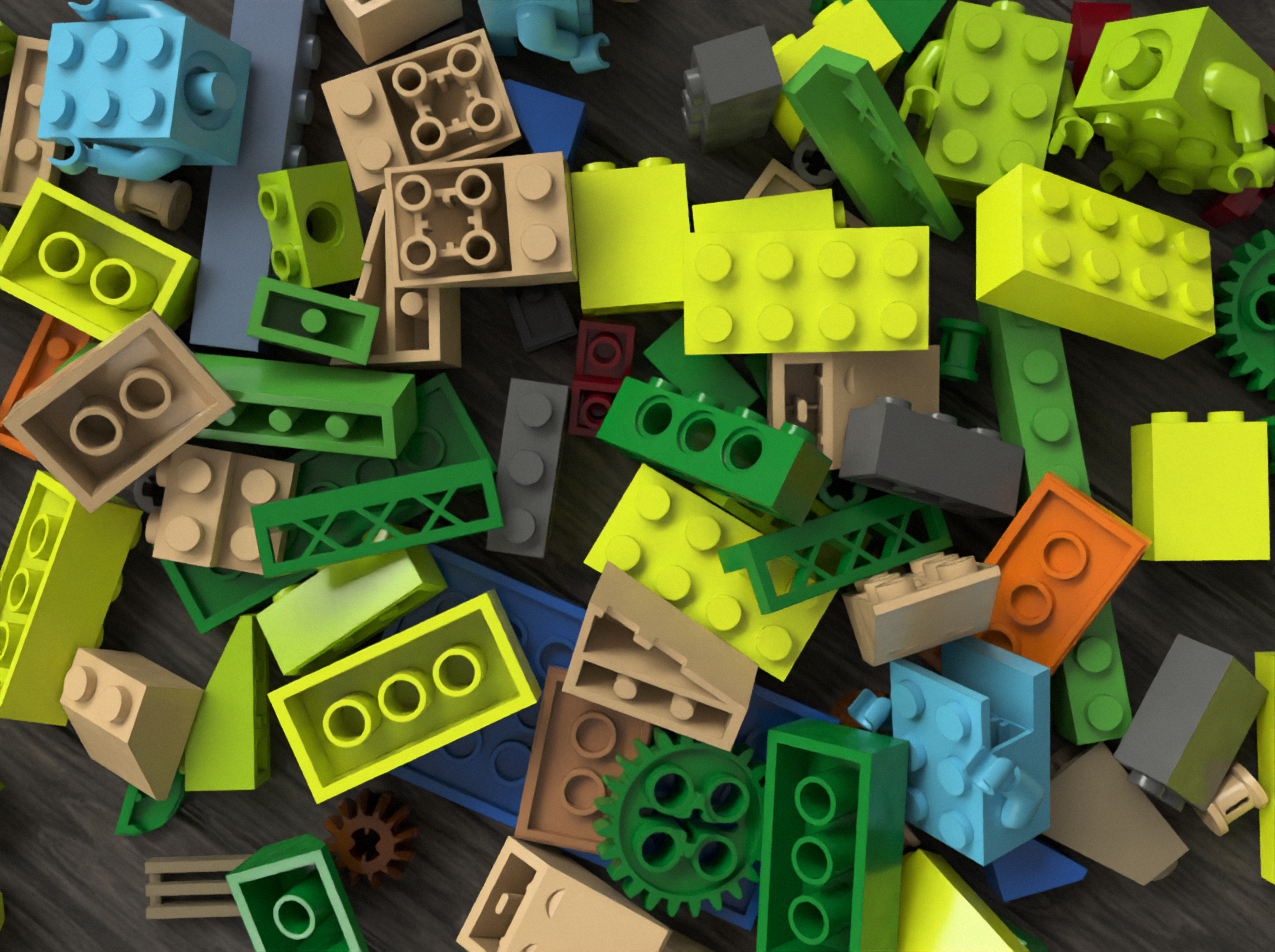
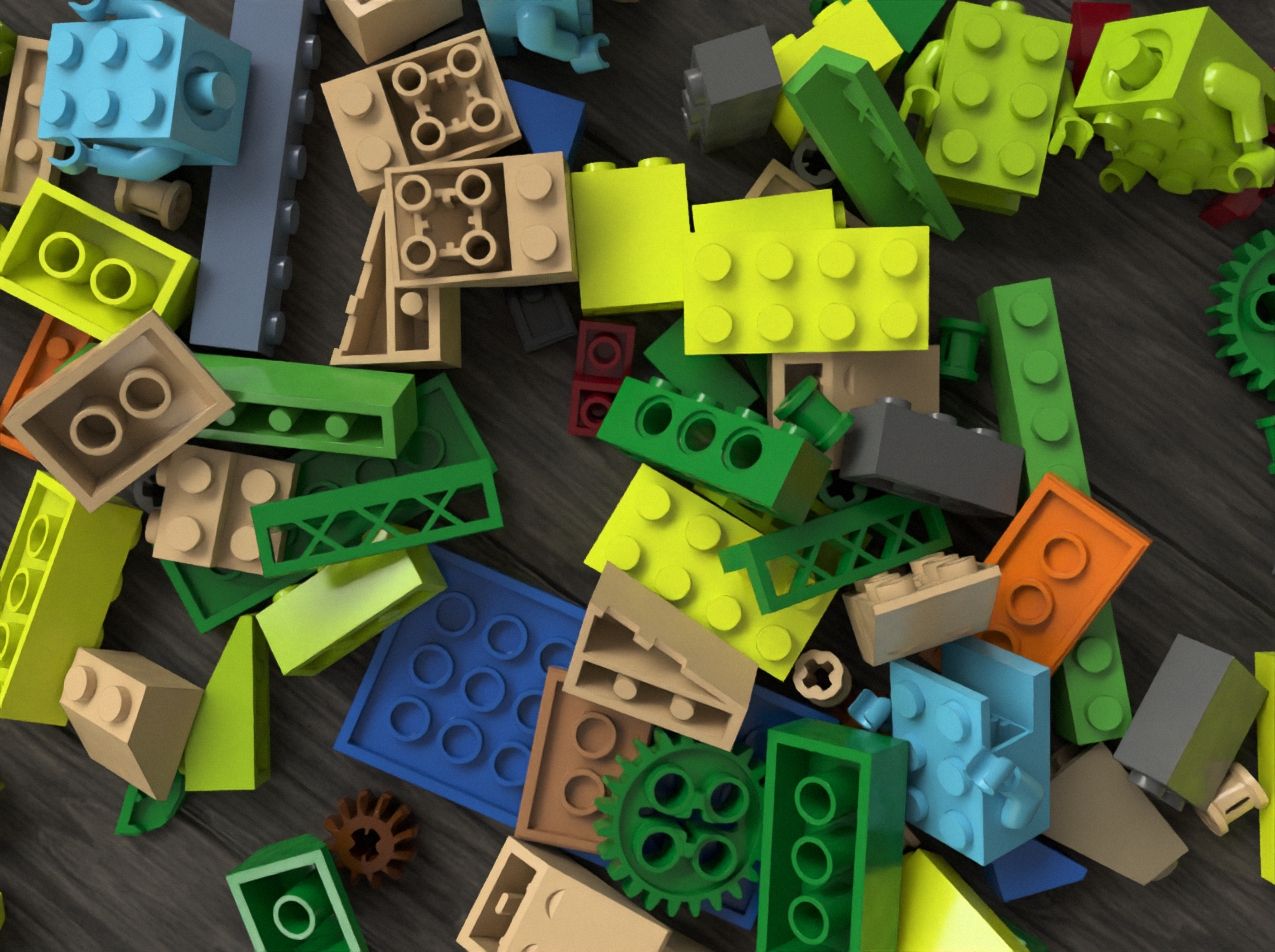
dark tan tile [145,854,253,919] -> none
bright green slope [246,276,381,366] -> none
lime brick [257,161,365,288] -> none
neon yellow brick [267,588,542,804] -> none
dark grey brick [486,378,572,558] -> none
neon yellow brick [976,163,1216,360] -> none
neon yellow brick [1131,411,1270,561] -> none
none -> green bush [773,375,855,453]
none -> tan bush [793,649,852,708]

